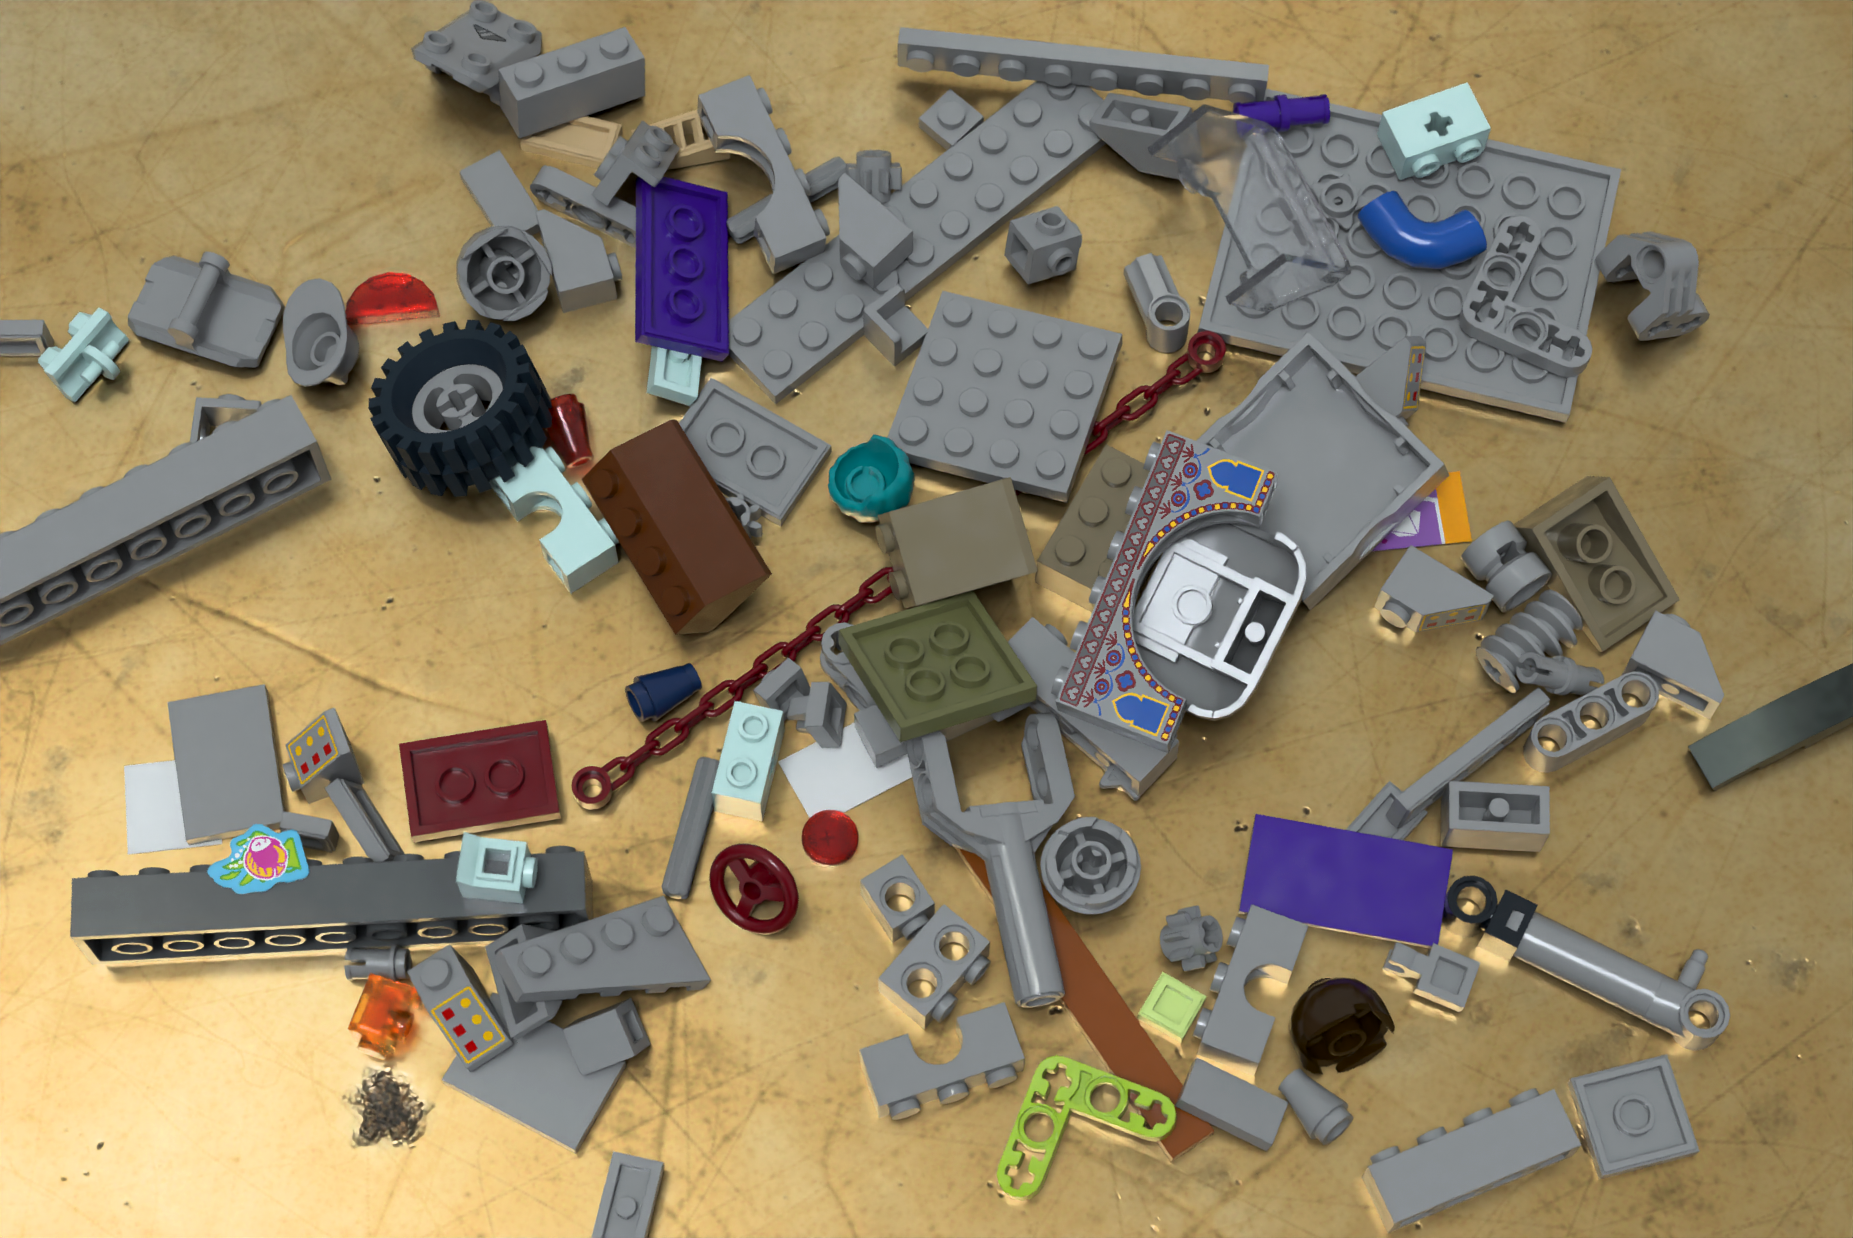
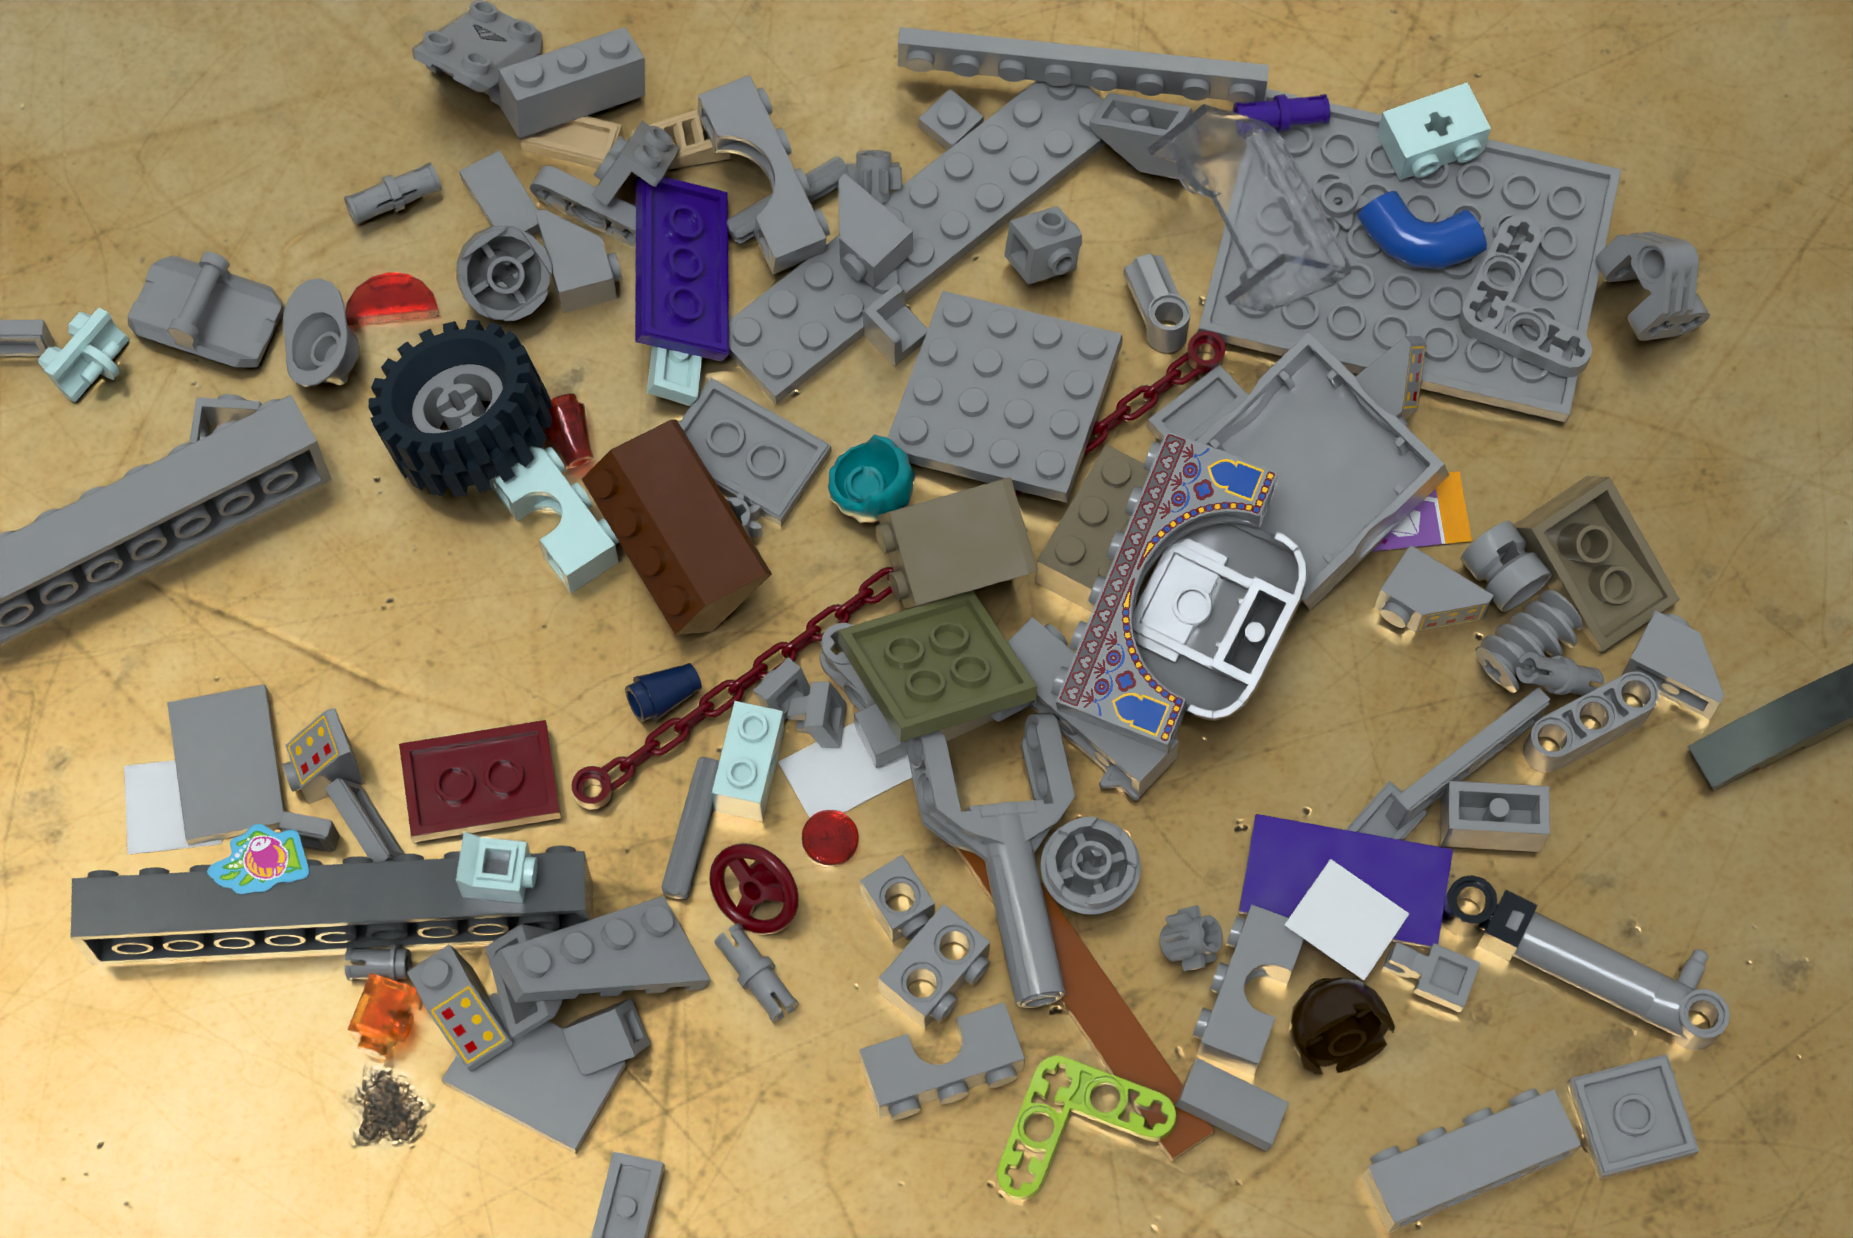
yellowish green tile [1137,972,1207,1043] -> none
light grey cone [1278,1069,1353,1145] -> none
none -> light grey pin [344,162,442,225]
none -> light grey pin [714,923,799,1022]
none -> light grey tile [1147,365,1248,443]
none -> white sticker [1285,859,1409,981]

